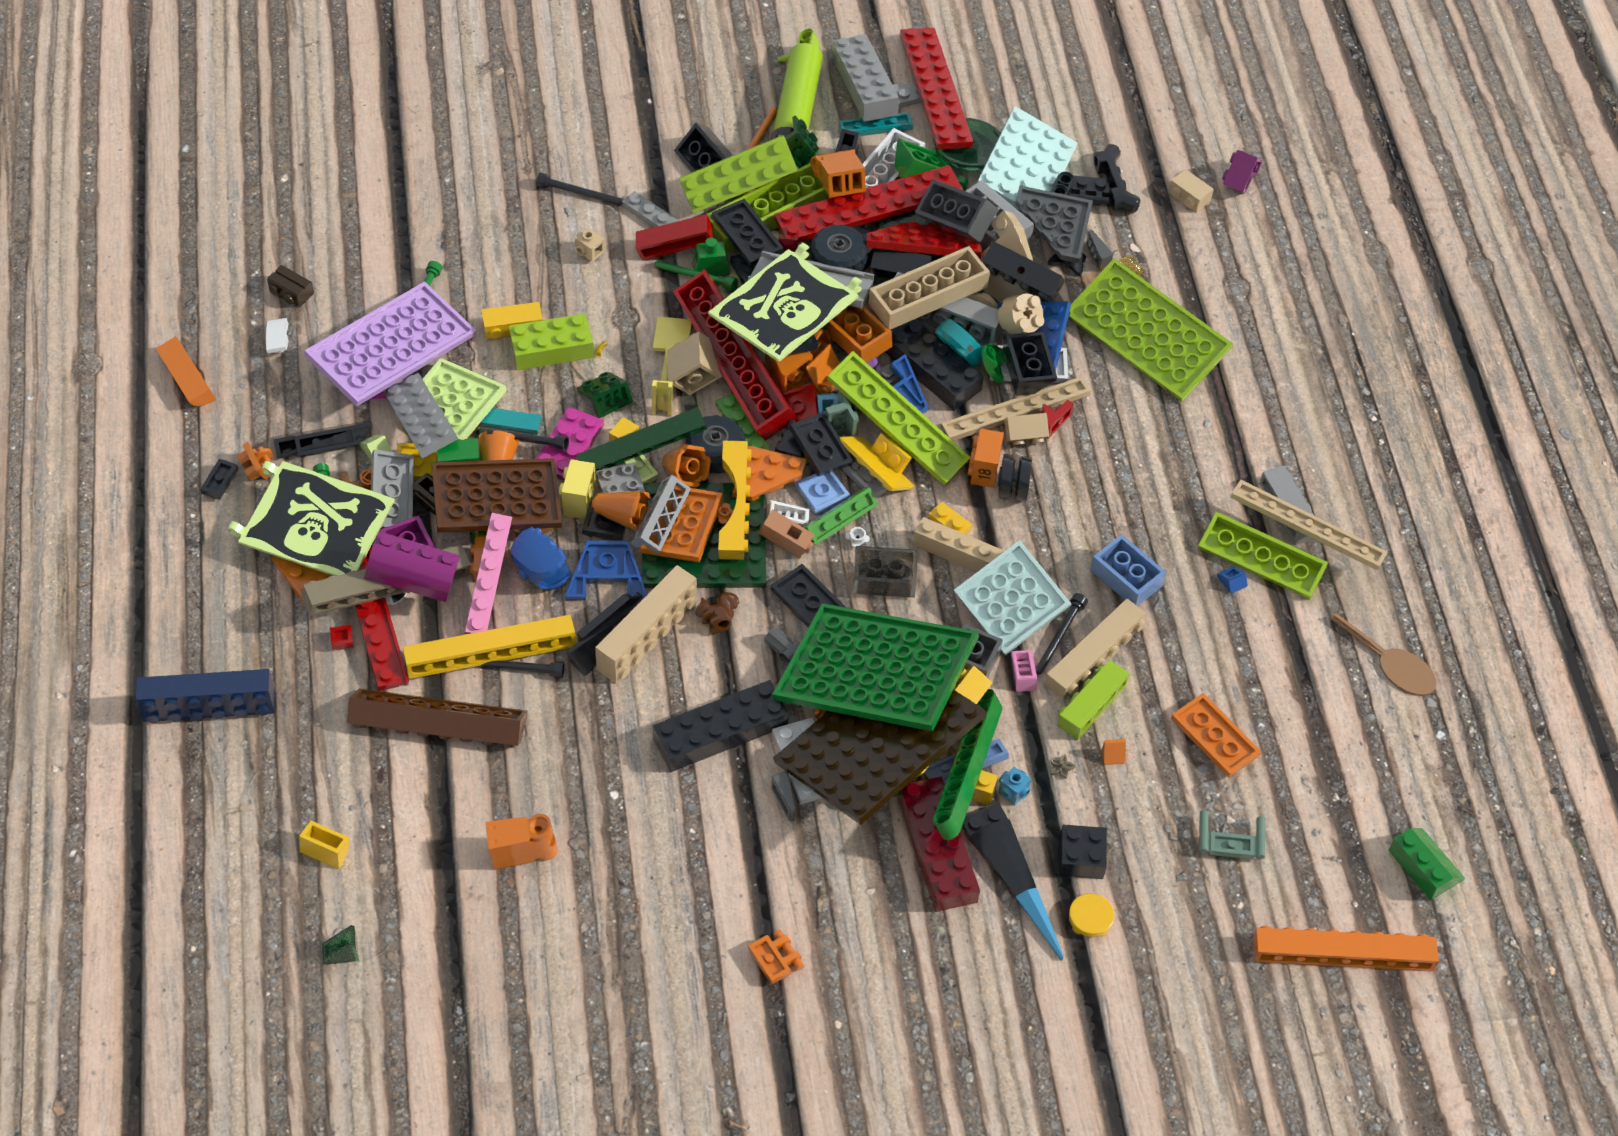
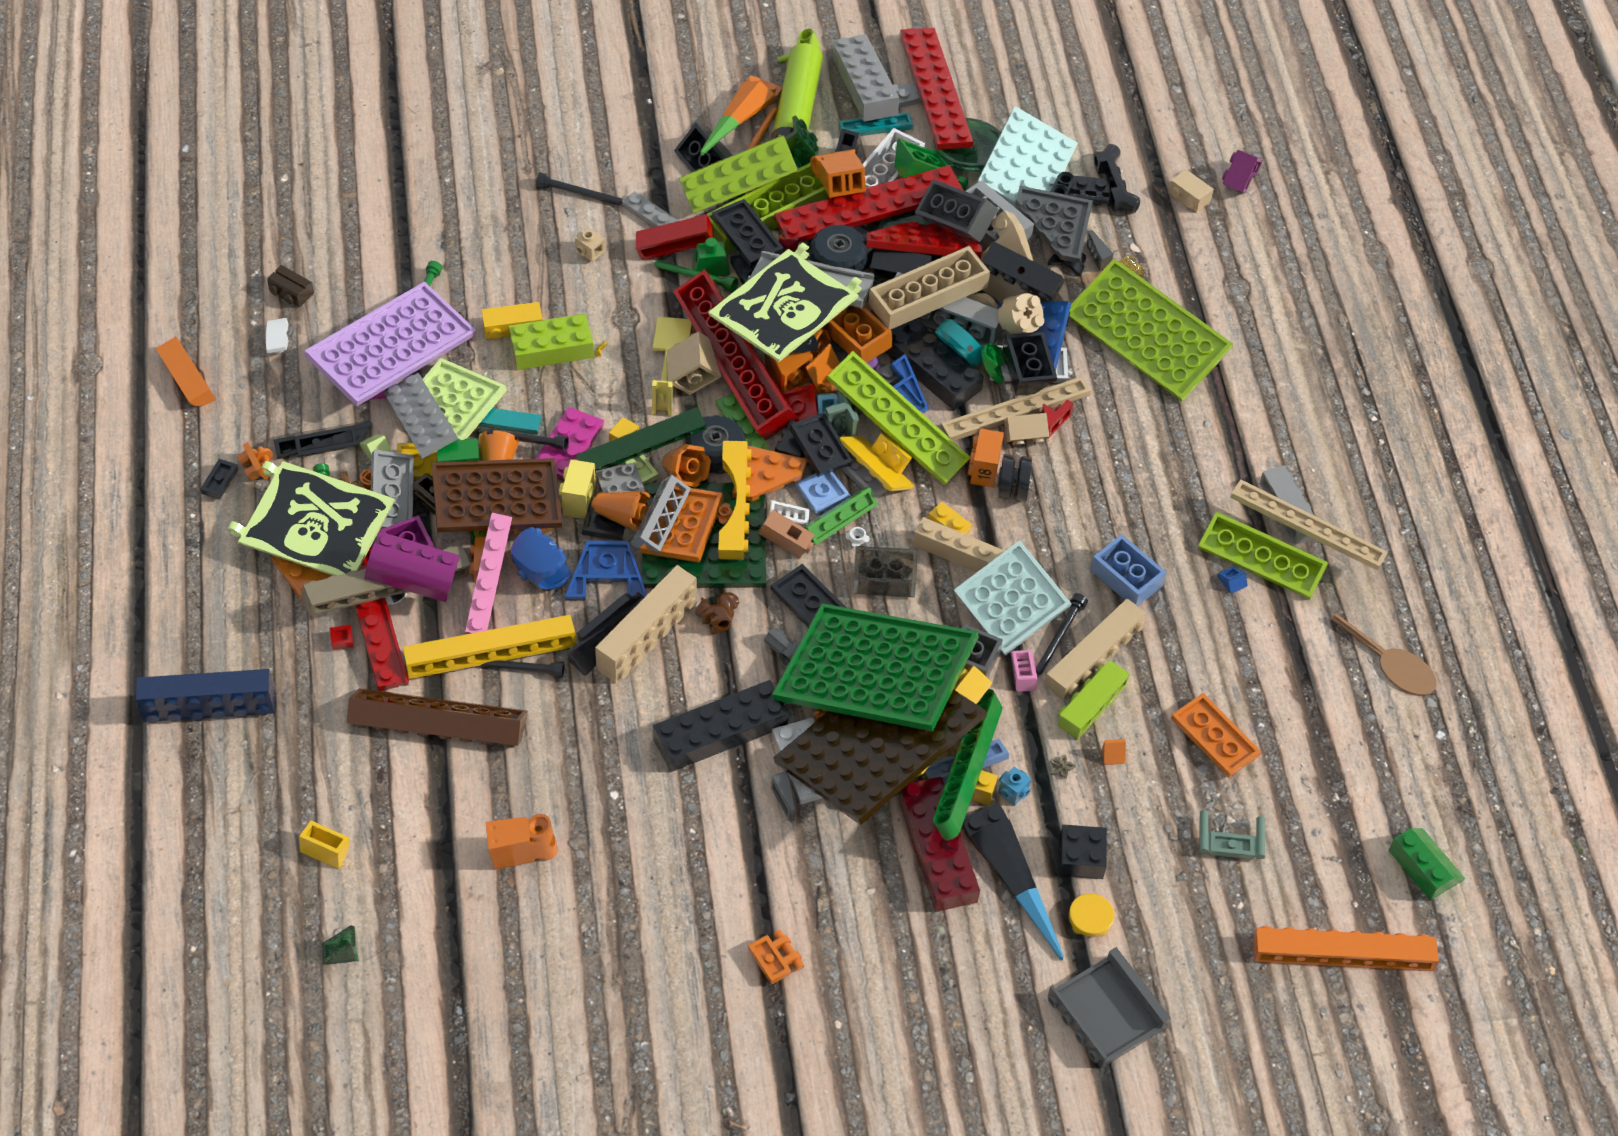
dark green bracket [576,372,633,418] -> none
none -> orange plate [701,75,782,156]
none -> dark grey panel [1048,947,1171,1068]

